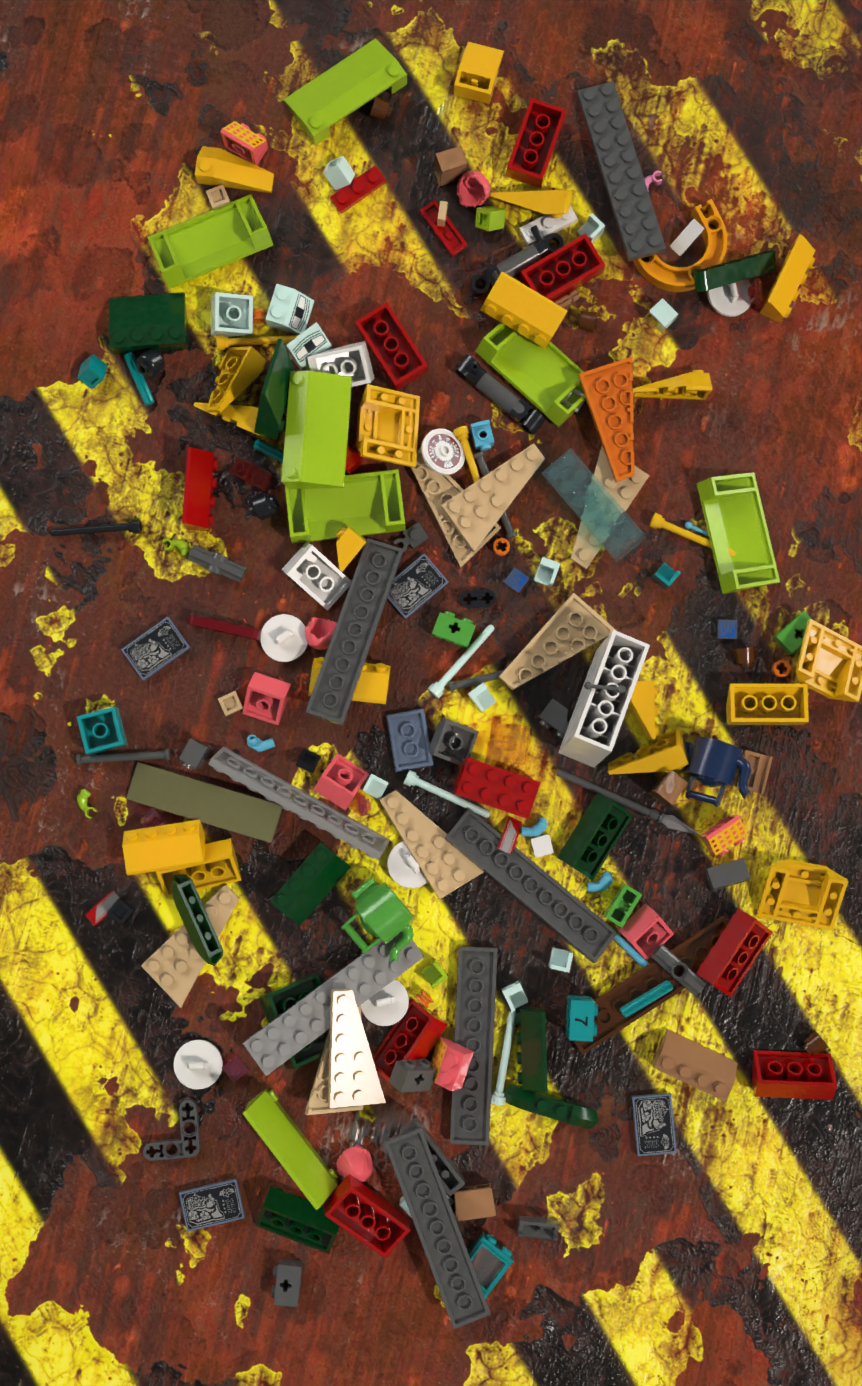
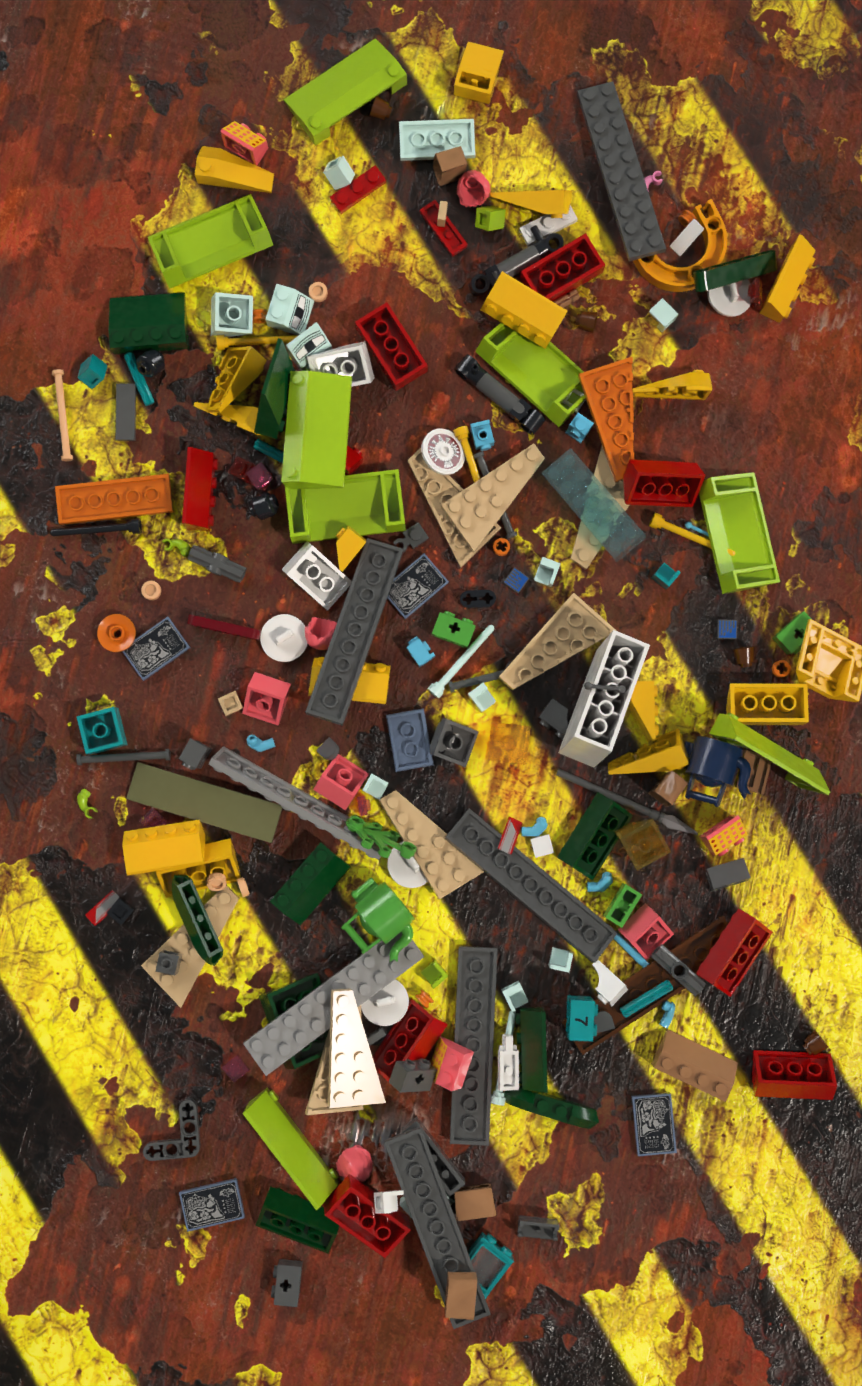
white shield [174,1039,223,1089] -> none
tan tile [206,184,230,209] -> none
black plate [296,749,321,773] -> none
yellow slope [356,384,420,468] -> none
light aqua piece [403,770,490,818] -> none
red brick [452,757,541,819] -> none
red brick [506,98,567,188] -> none
light aqua panel [577,213,605,244] -> none
yellow slope [756,859,848,930] -> none
none -> light nougat bar [52,369,73,461]
none -> orange plate [55,474,174,525]
none -> orange dish [97,614,136,652]
none -> dark grey tile [115,384,137,441]
none -> light nougat tile [141,581,161,600]
none -> dark grey brick [155,950,182,976]
none -> light nougat tile [207,873,227,891]
none -> light nougat tile [237,877,250,897]
none -> clear pink plate [246,462,273,490]
none -> light nougat tile [308,282,328,302]
none -> dark grey tile [316,737,339,760]
none -> bright green plant [345,815,417,859]
none -> dark grey tile [367,1026,387,1045]
none -> white panel [374,1190,404,1214]
none -> light aqua plate [399,119,475,161]
none -> medium azure brick [407,636,435,668]
none -> medium nougat piece [444,1272,477,1320]
none -> white hinge [498,1034,519,1091]
none -> medium azure brick [565,412,594,444]
none -> white arch [592,960,628,1007]
none -> dark grey tile [594,1011,615,1033]
none -> clear yellow slope [615,819,671,871]
none -> red slope [623,459,706,507]
none -> medium azure arm [659,1000,675,1029]
none -> orange bush [678,210,697,227]
none -> lime slope [709,712,830,795]

